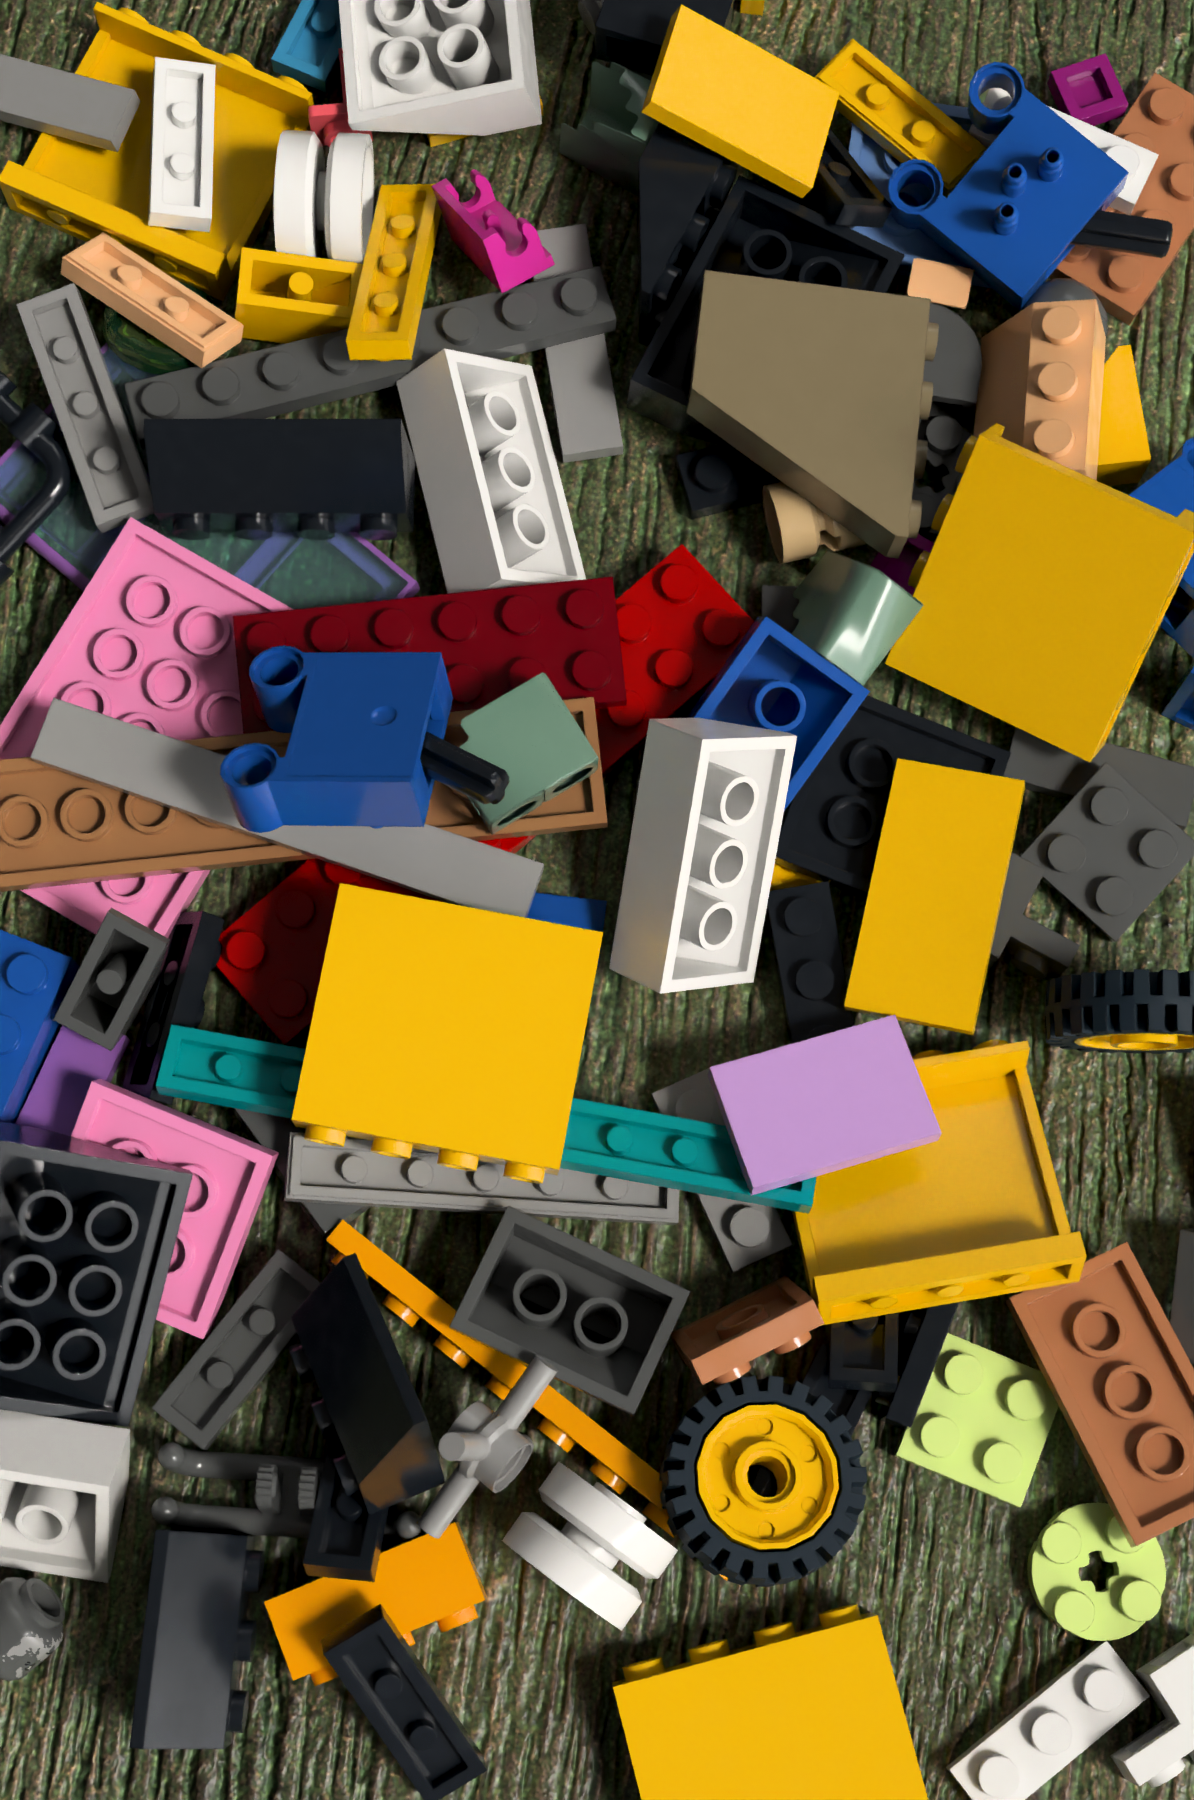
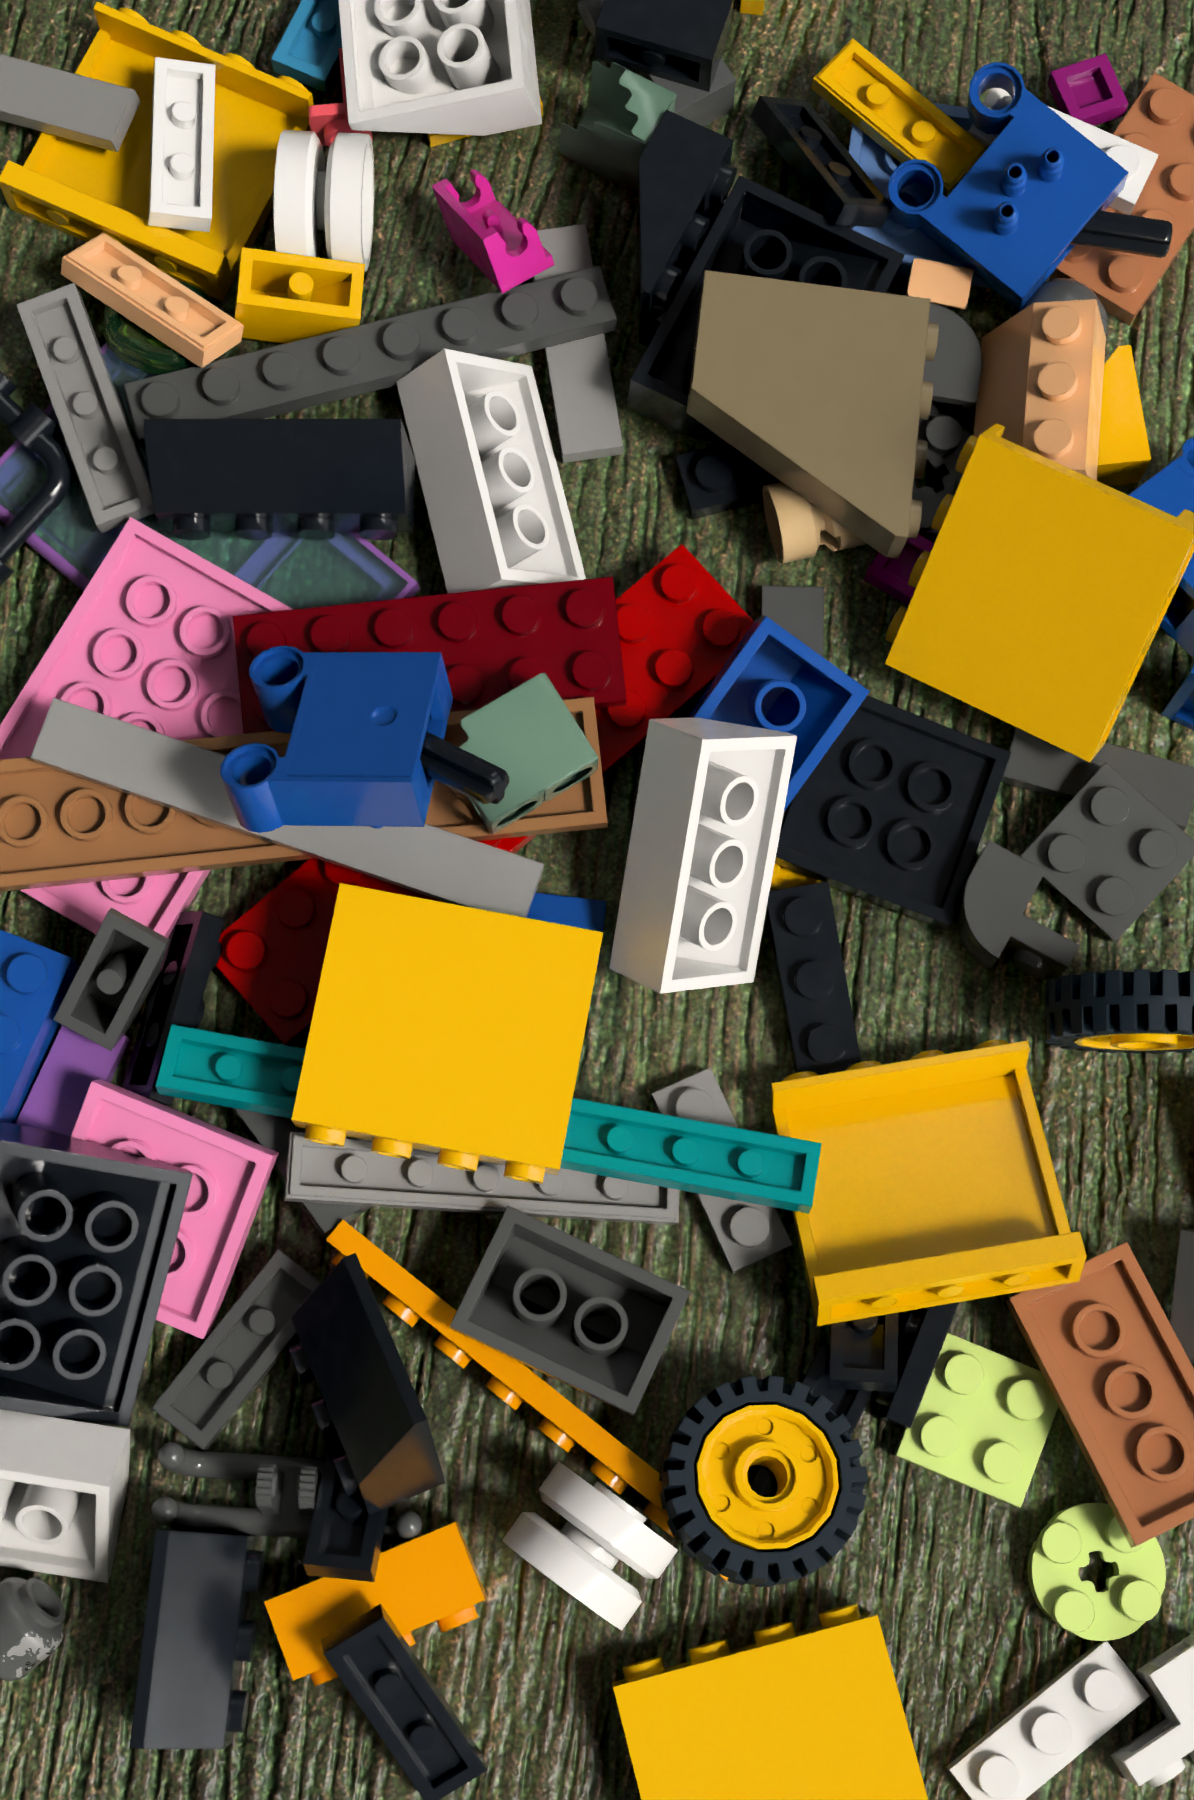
yellow plate [346,184,441,361] -> none
light grey bar [417,1355,558,1539] -> none
yellow tile [641,4,840,198] -> none
nougat plate [670,1276,825,1385] -> none
lavender tile [708,1014,942,1196] -> none
sand green piece [792,550,923,686] -> none
yellow tile [844,758,1025,1035] -> none

